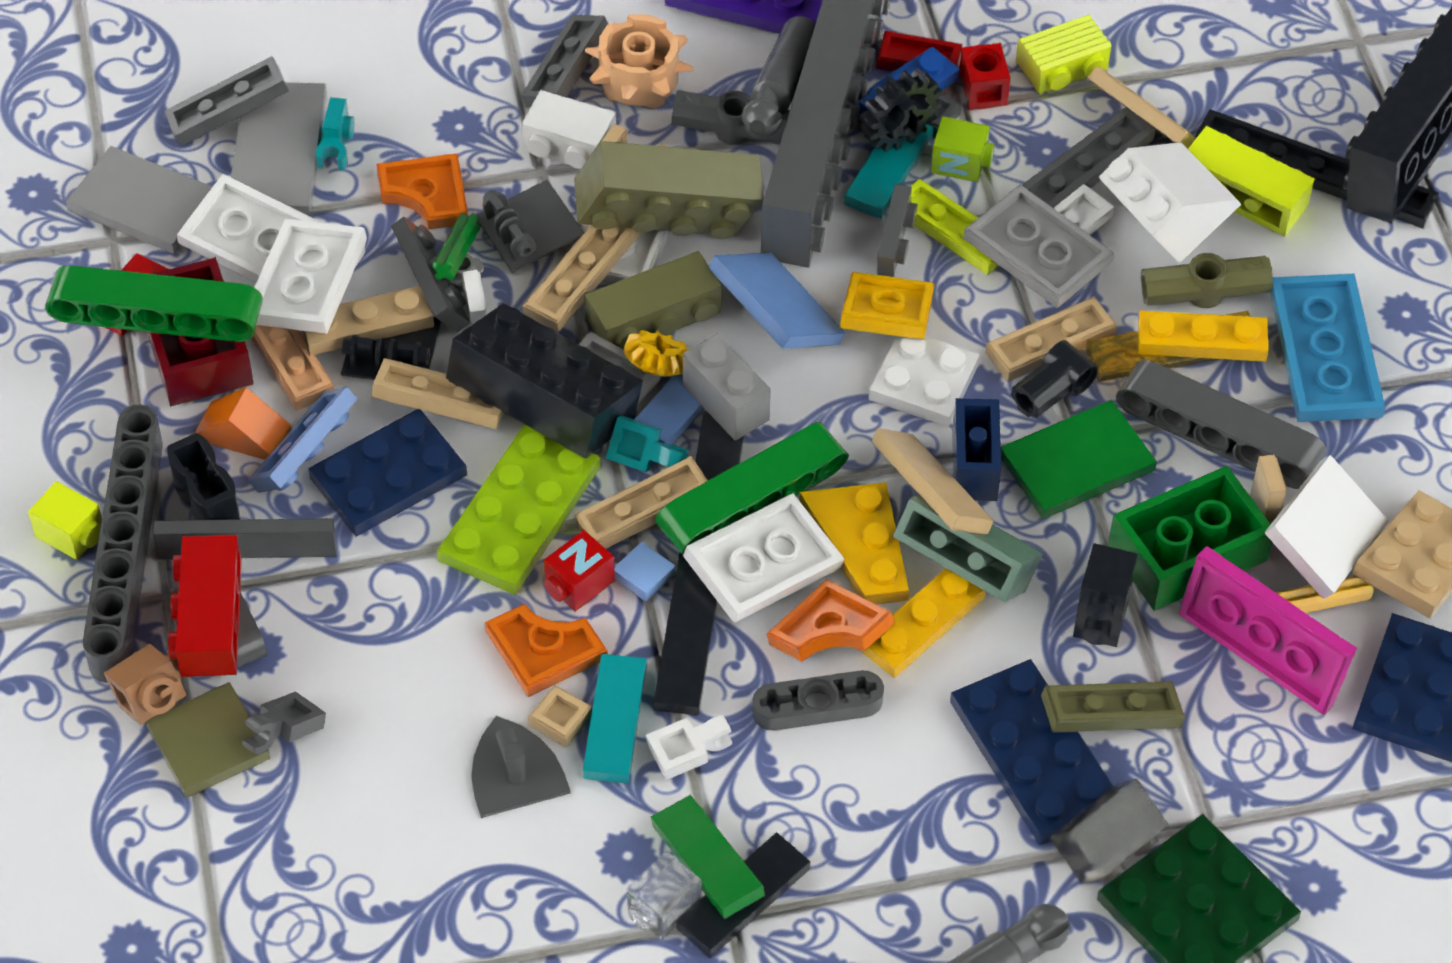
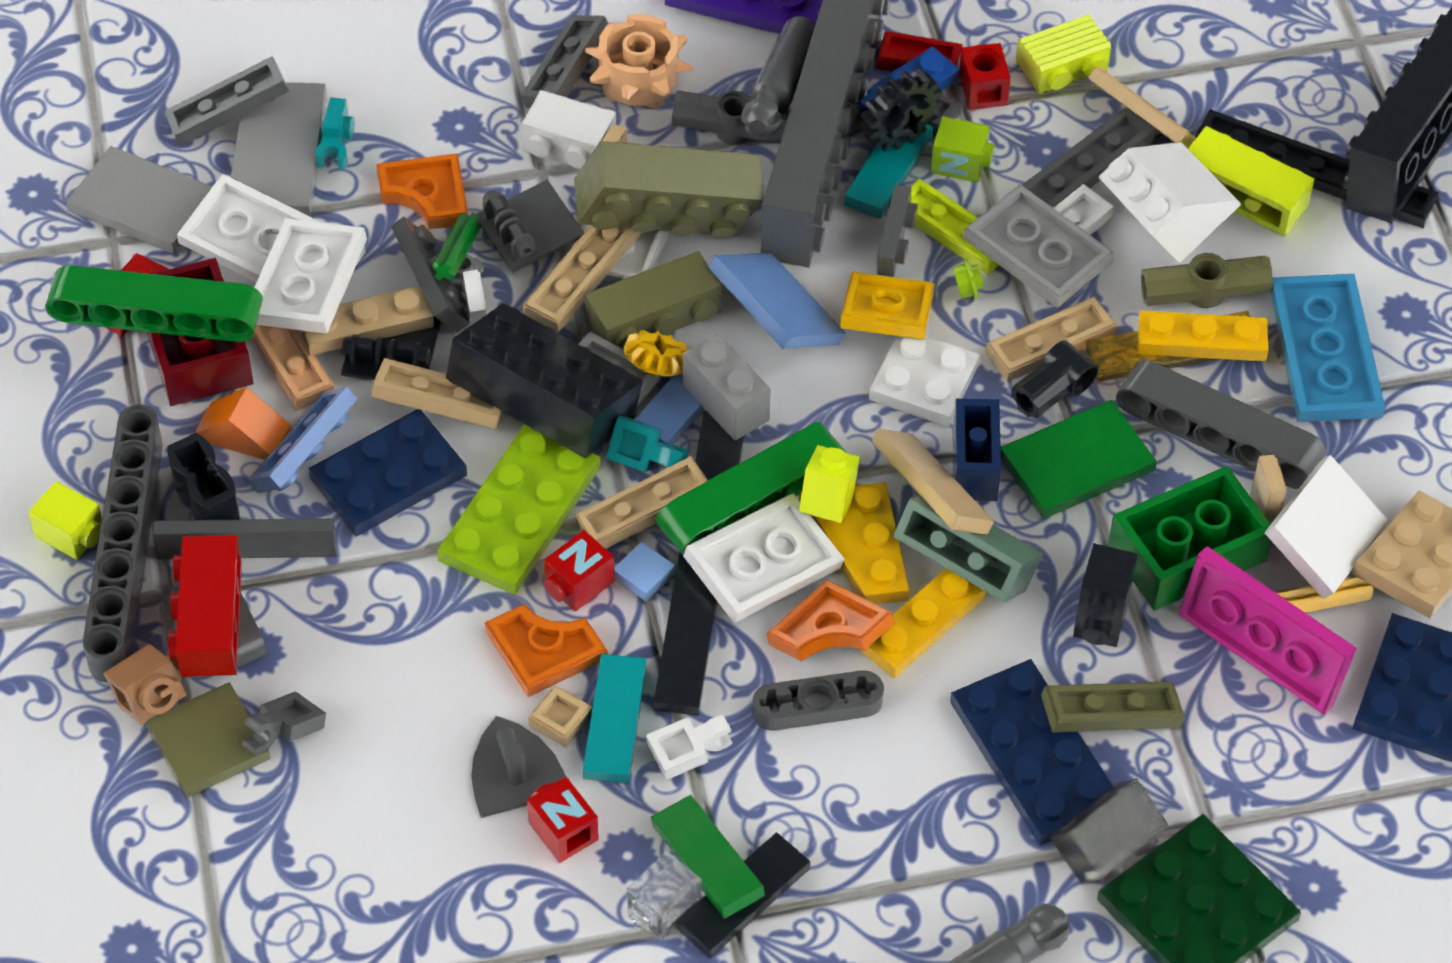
none -> red brick [527,776,599,863]
none -> neon yellow brick [799,445,860,523]
none -> lime plate [953,259,985,299]

